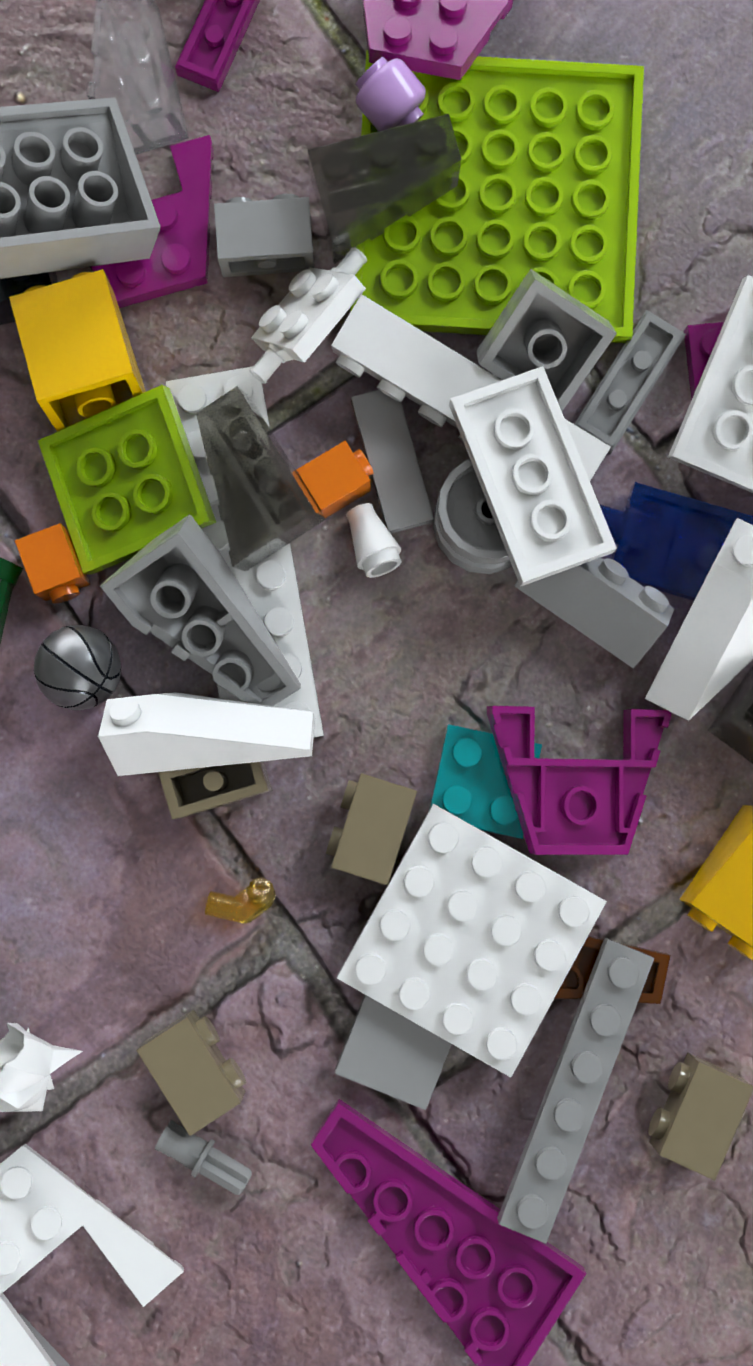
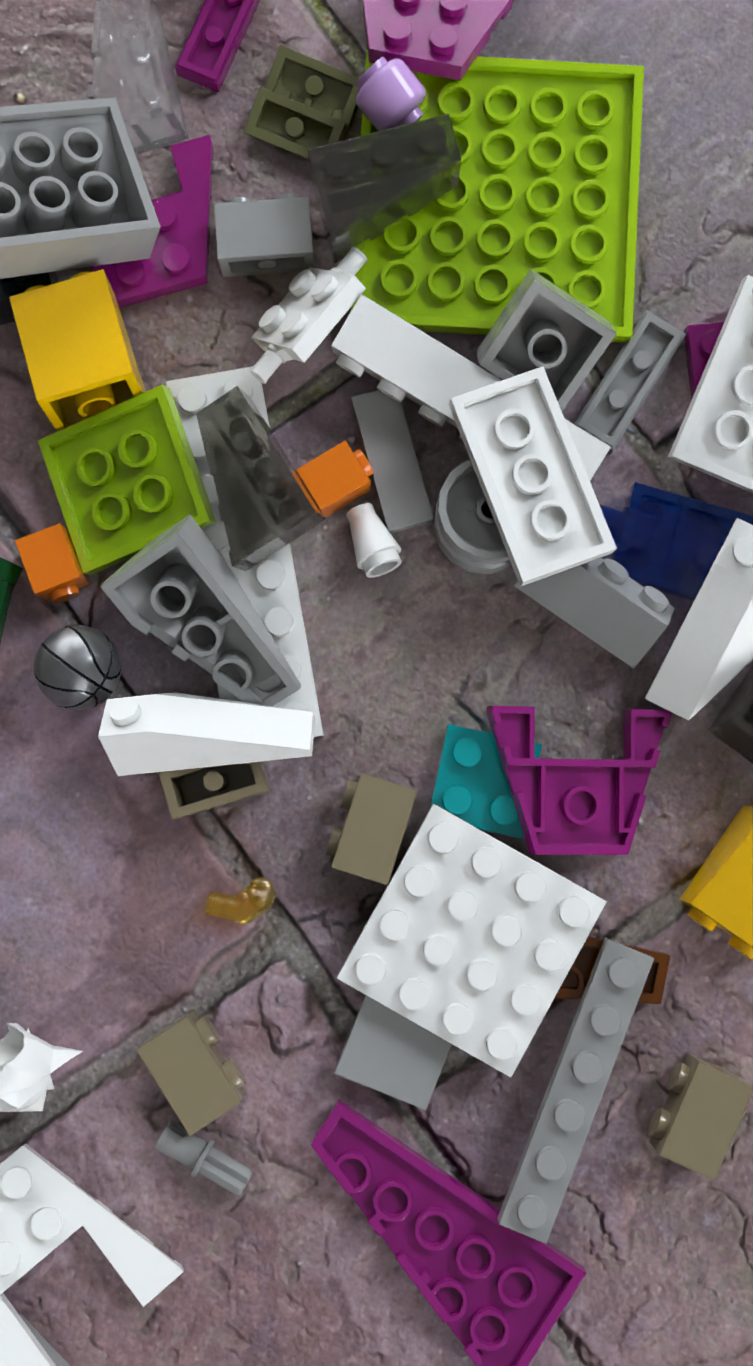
none -> olive slope [244,45,360,169]

